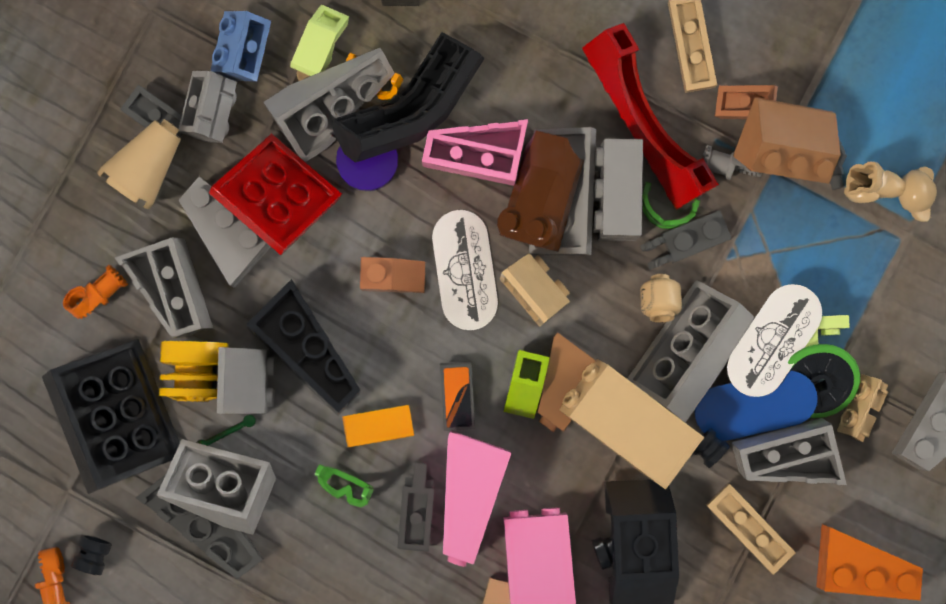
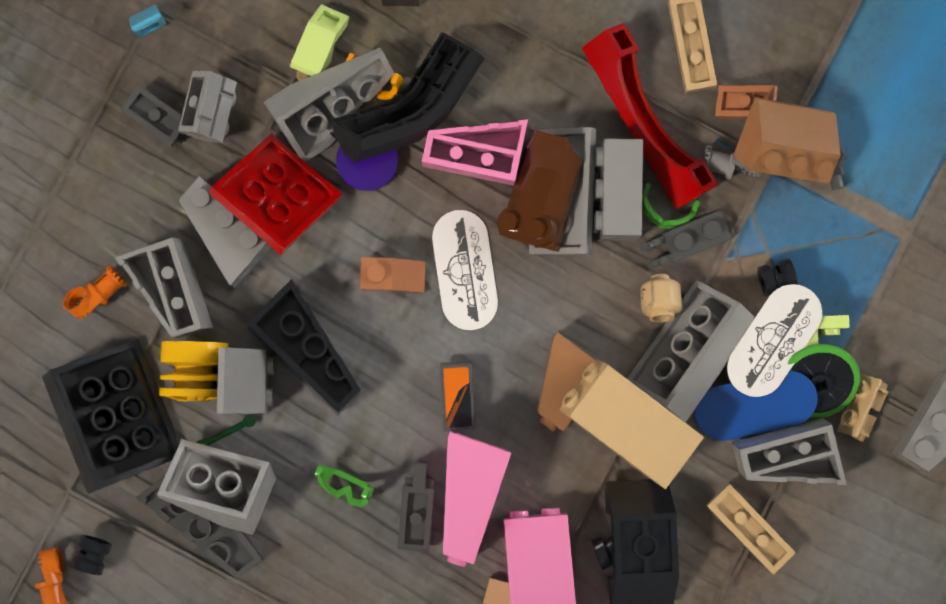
tan cone [97,119,181,210] -> none
medium blue brick [211,11,271,82] -> none
light orange slope [342,405,414,447] -> none
tan slope [500,253,570,327] -> none
lime slope [503,350,550,419] -> none
black wheel [693,428,730,468] -> none
orange wedge [816,524,923,601] -> none
tan animal [844,162,937,222] -> none
none -> medium azure slope [129,5,166,38]
none -> black wheel [757,258,798,297]

